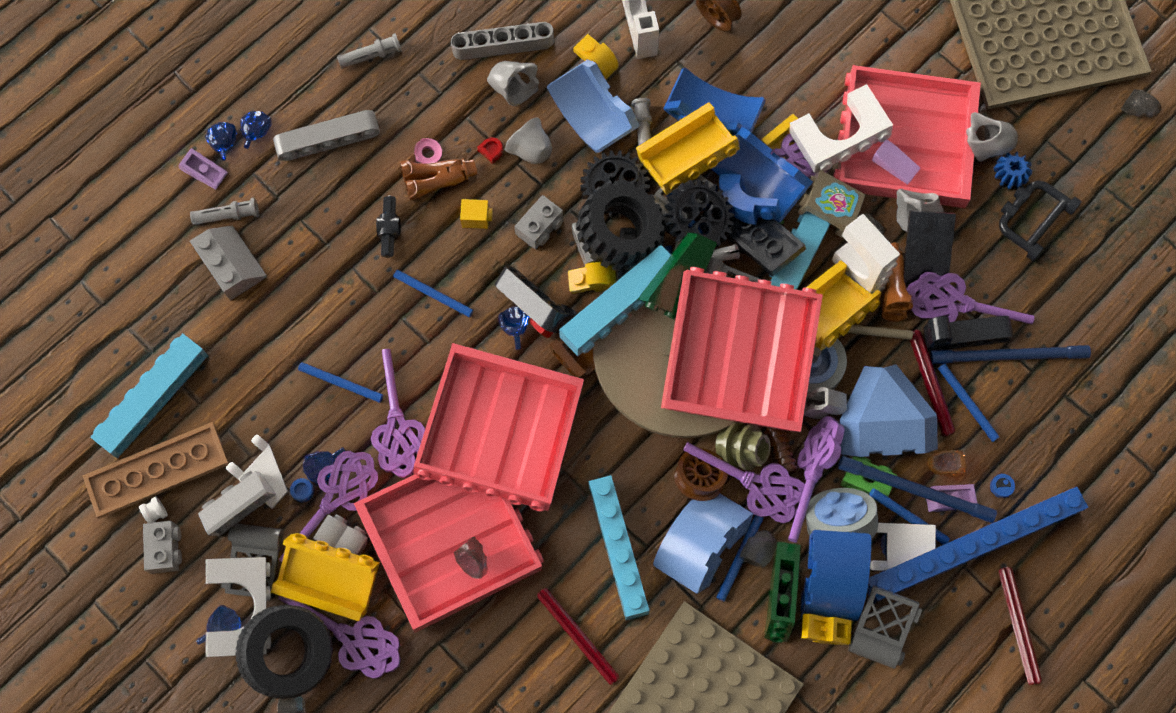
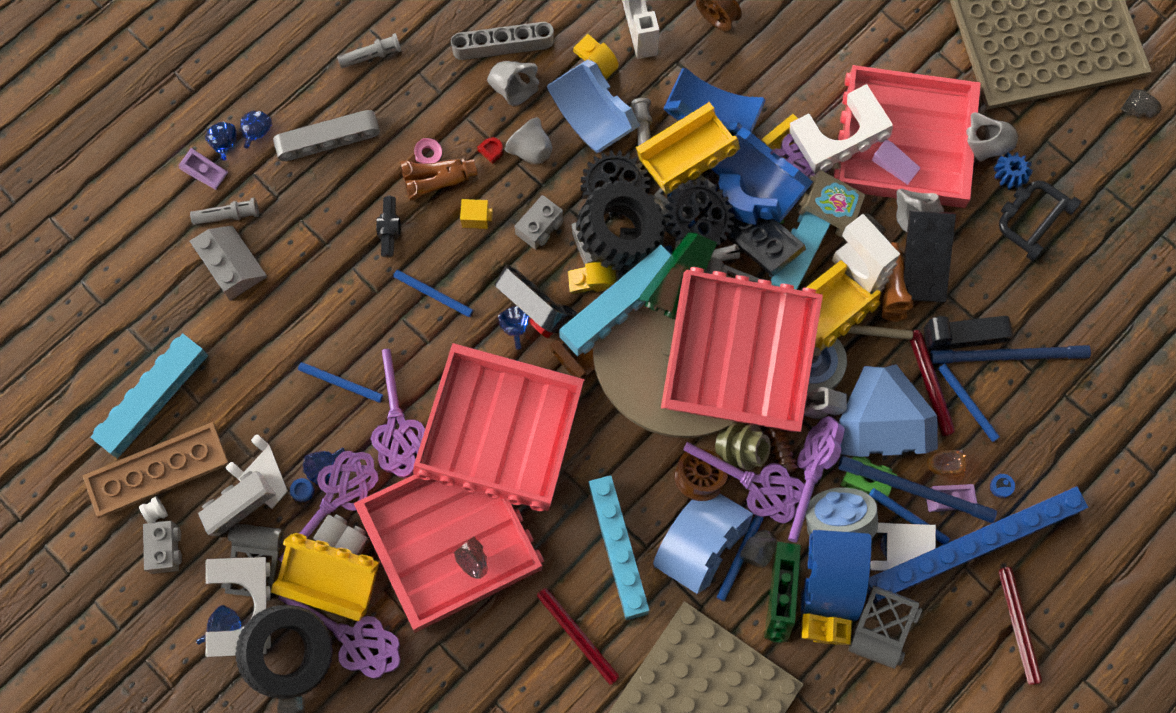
medium lavender piece [907,272,1034,324] -> none

